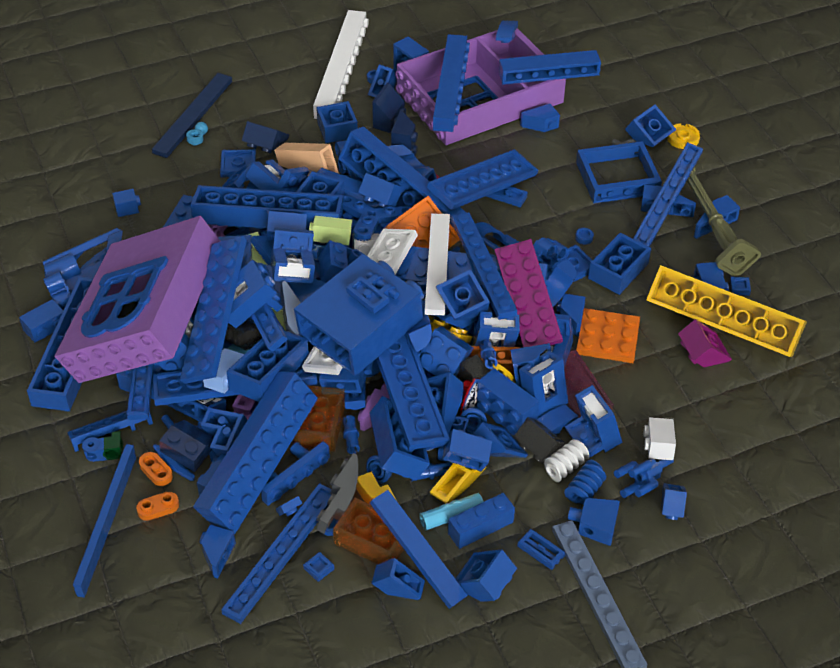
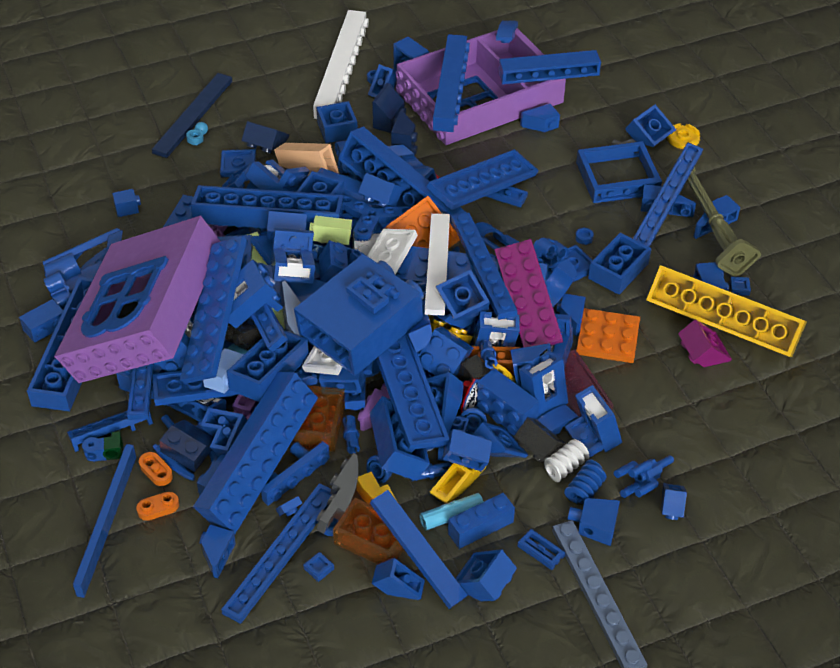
white piece [643,417,676,460] -> none

